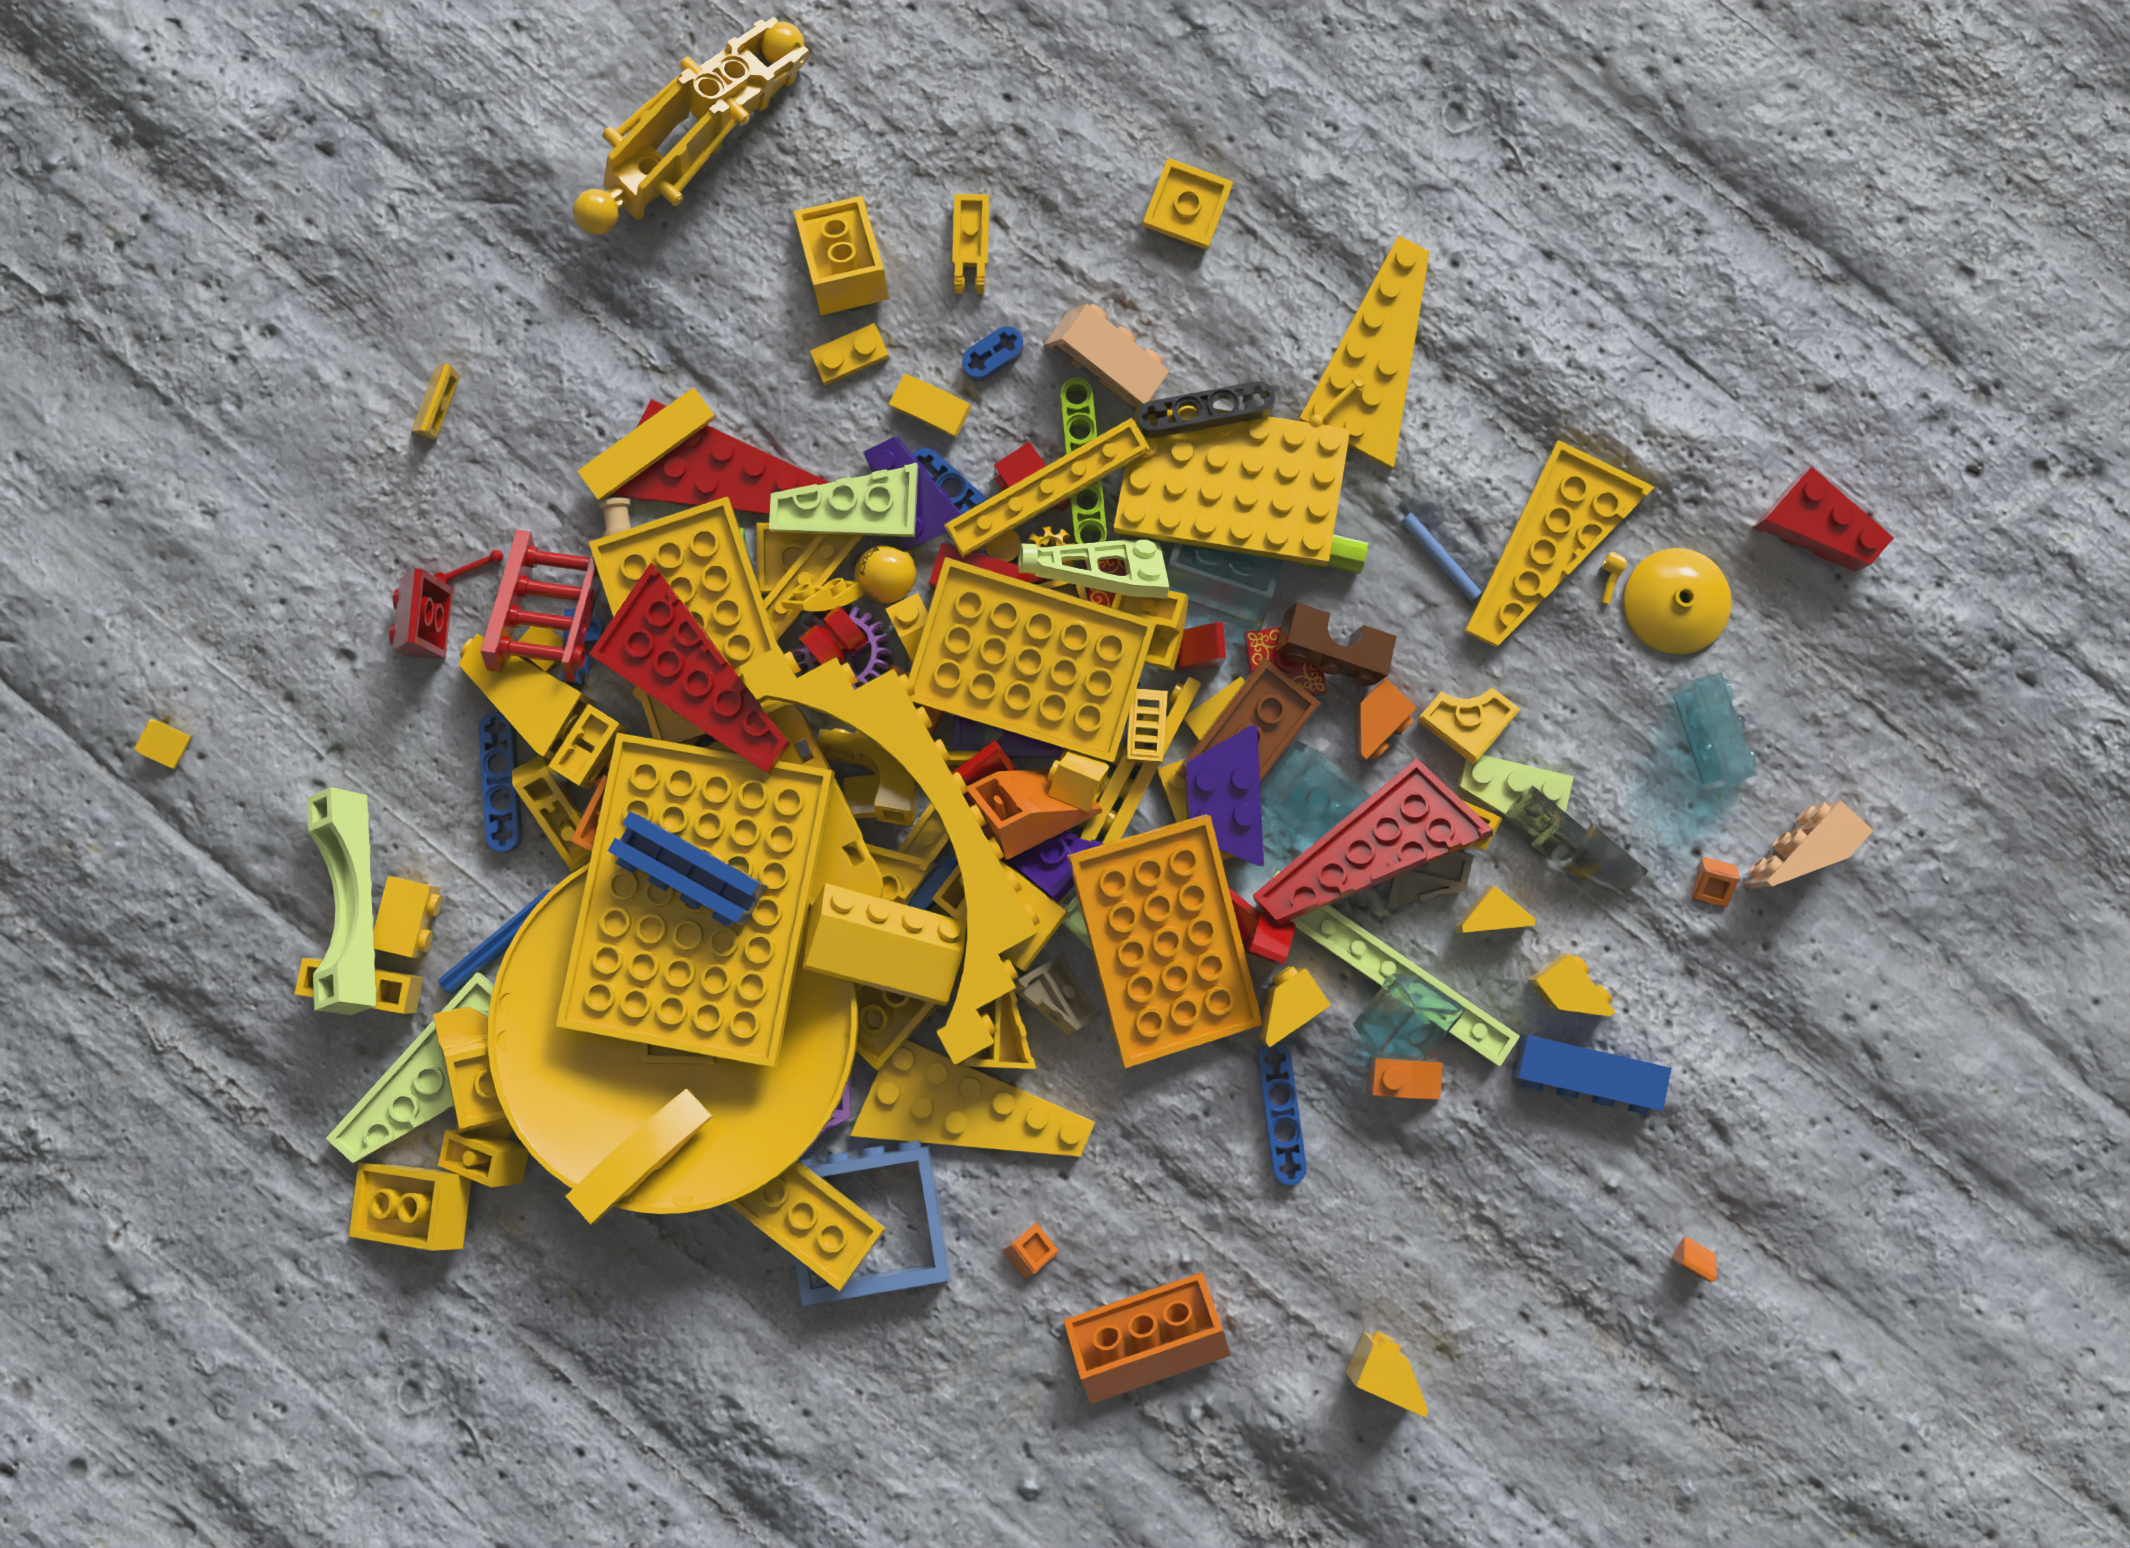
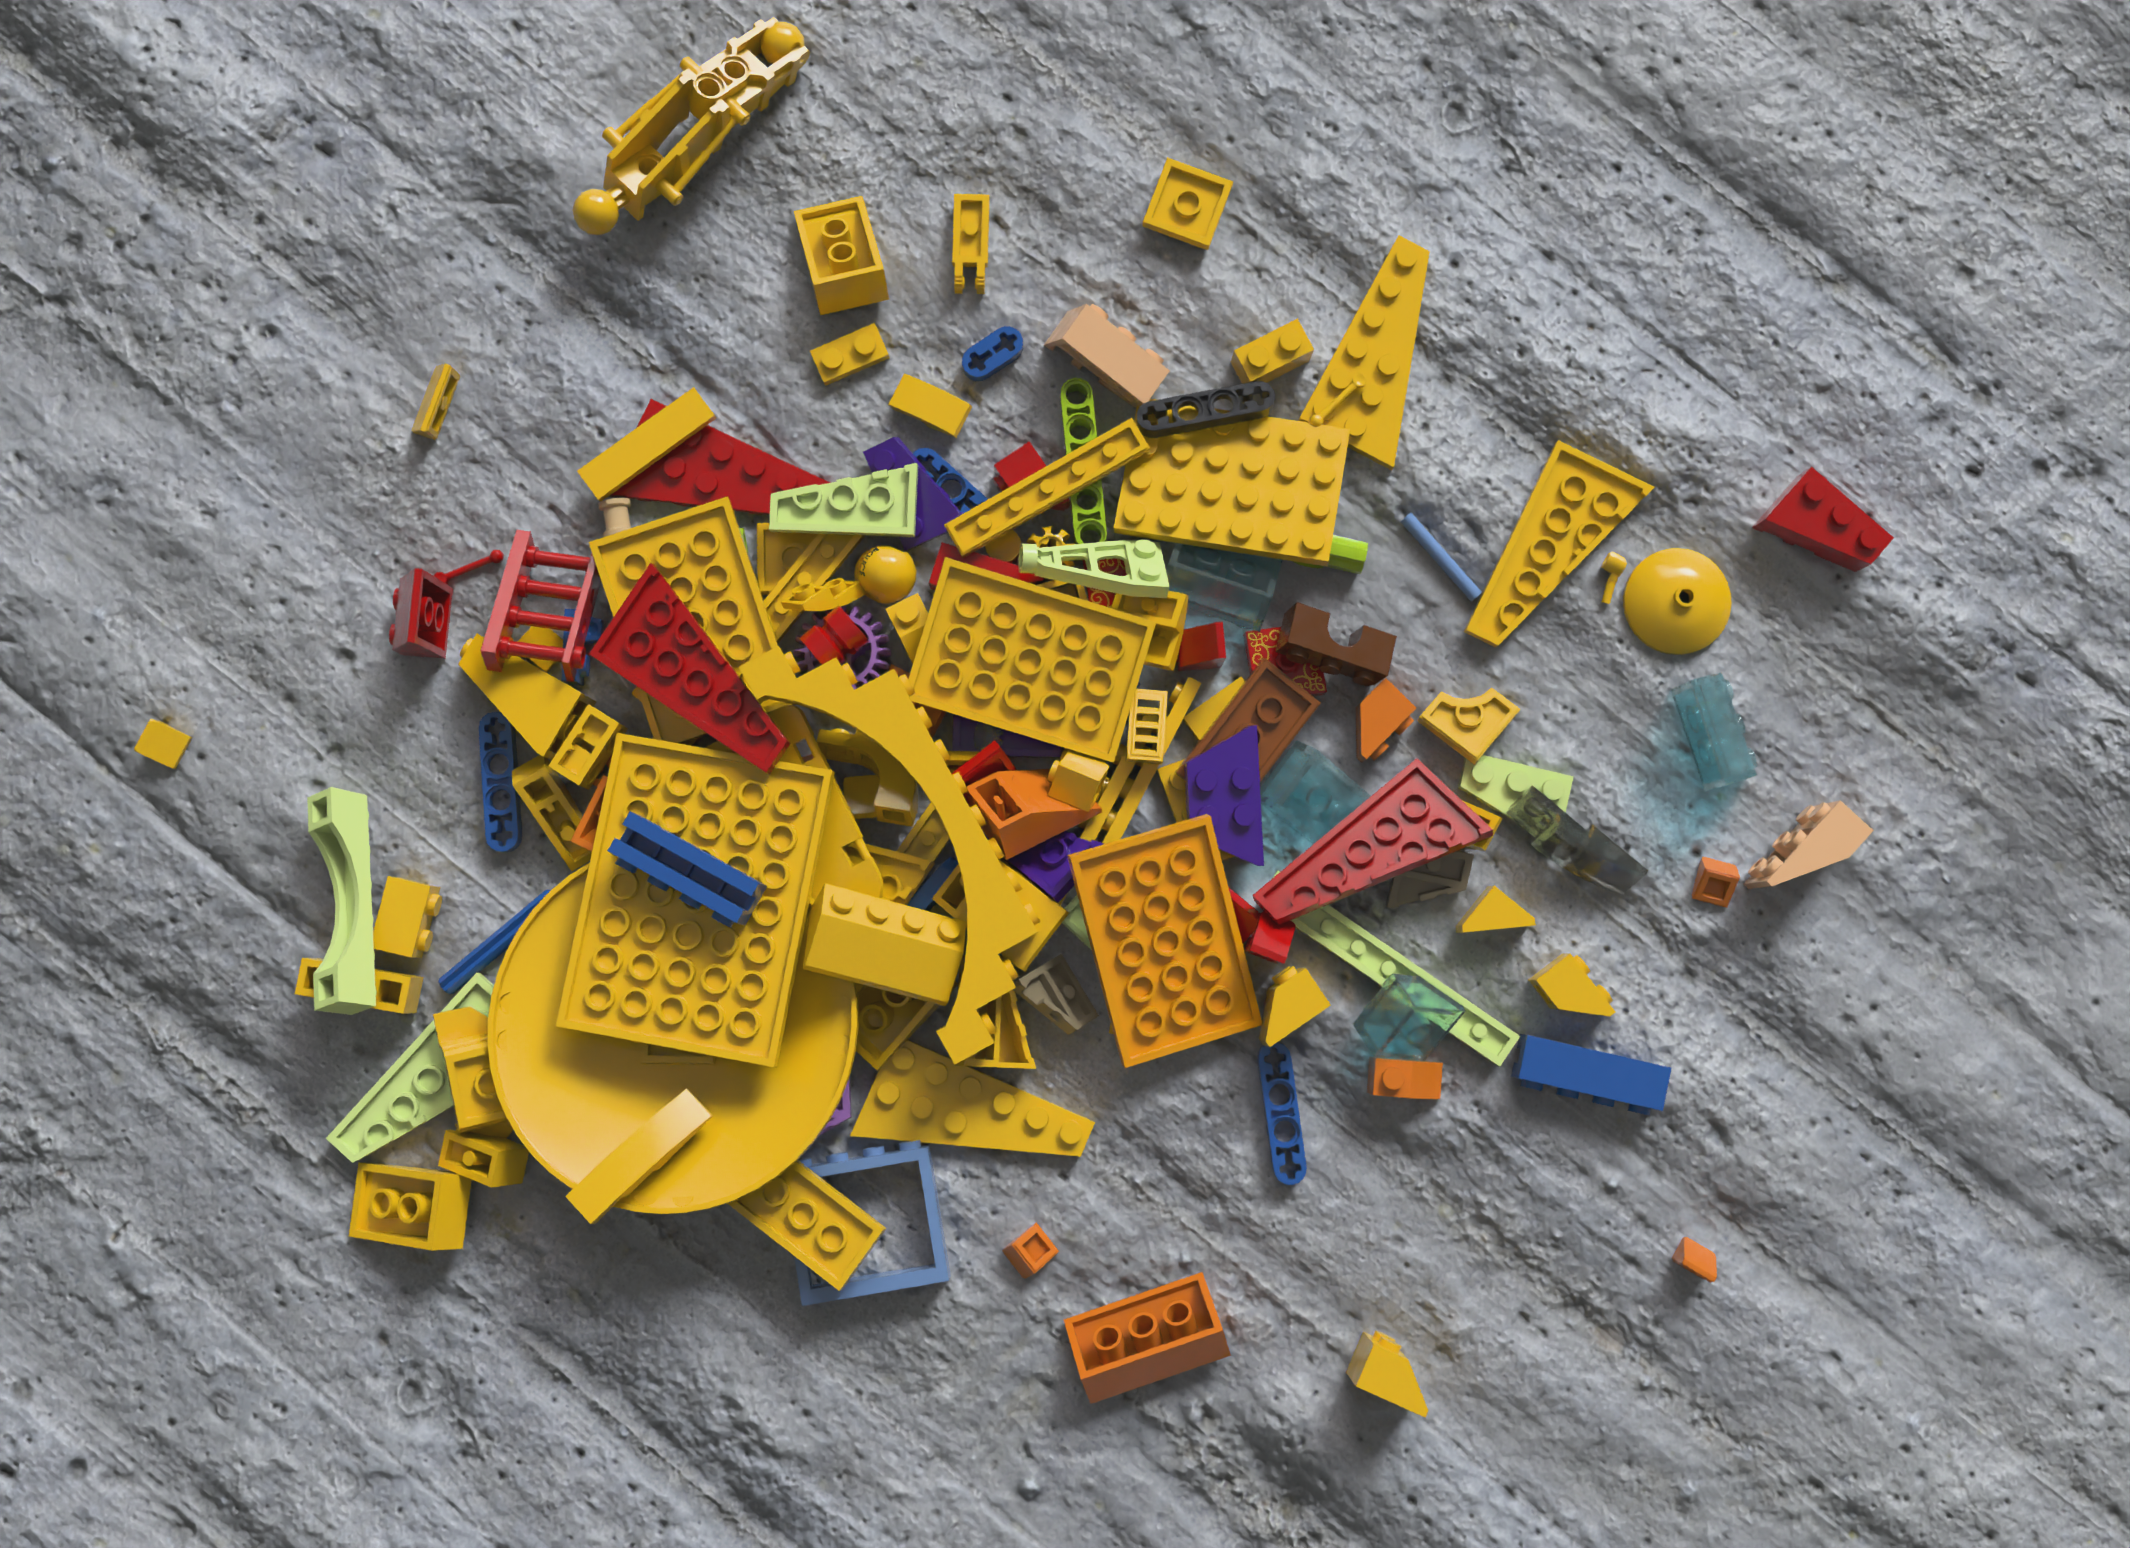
none -> yellow brick [1231,318,1314,384]

